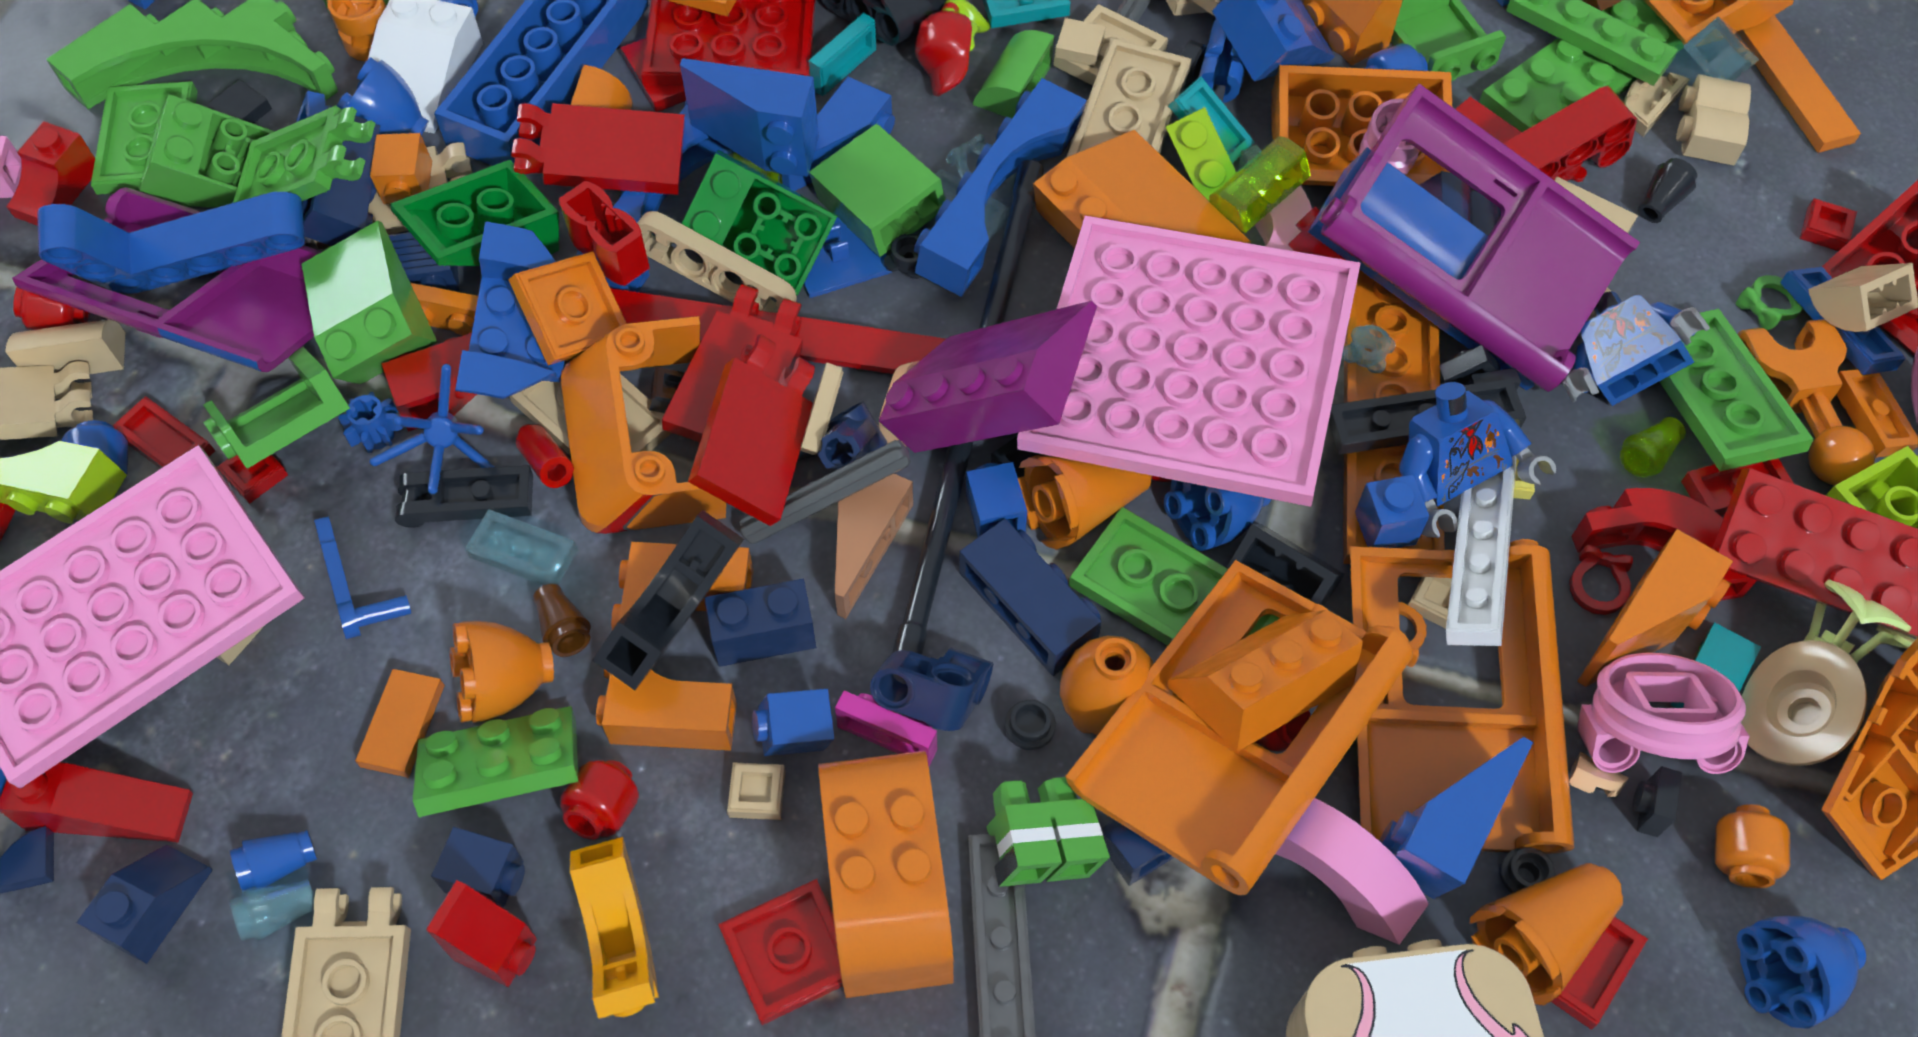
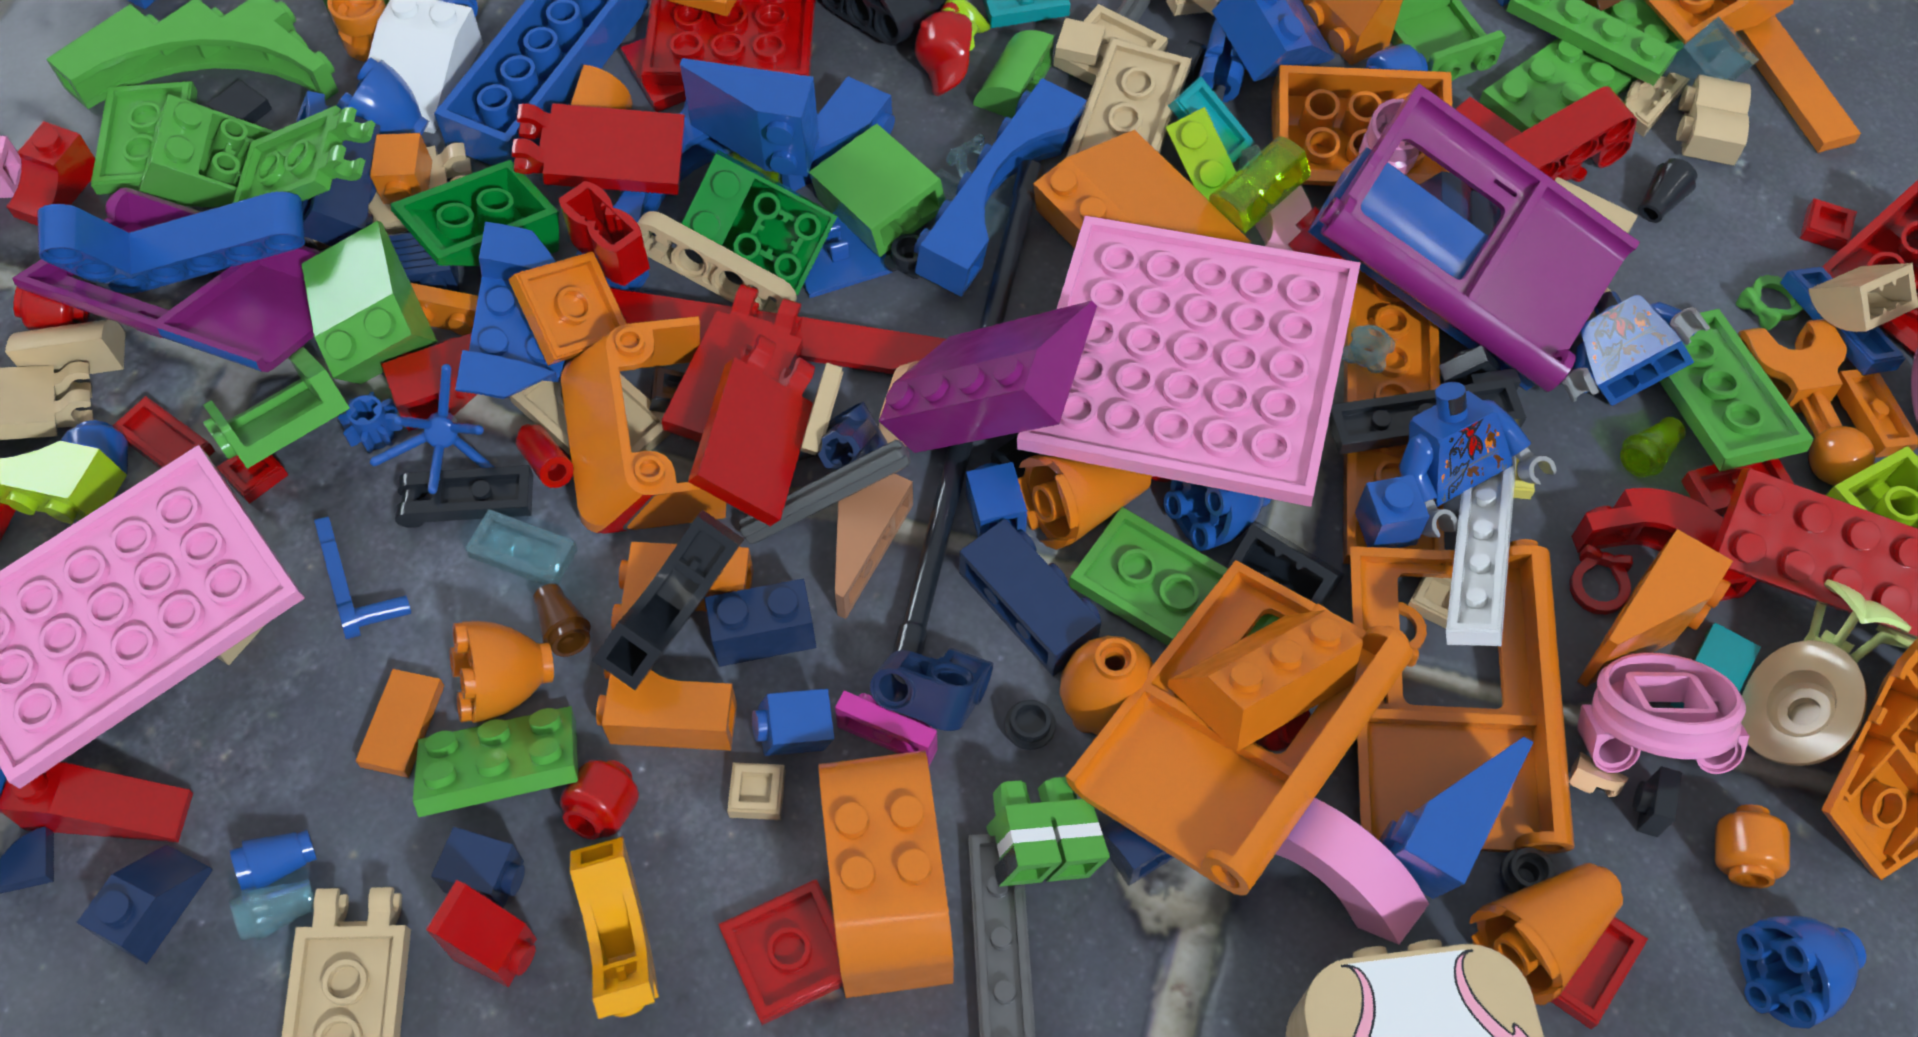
teal tile [809,13,876,96] -> none

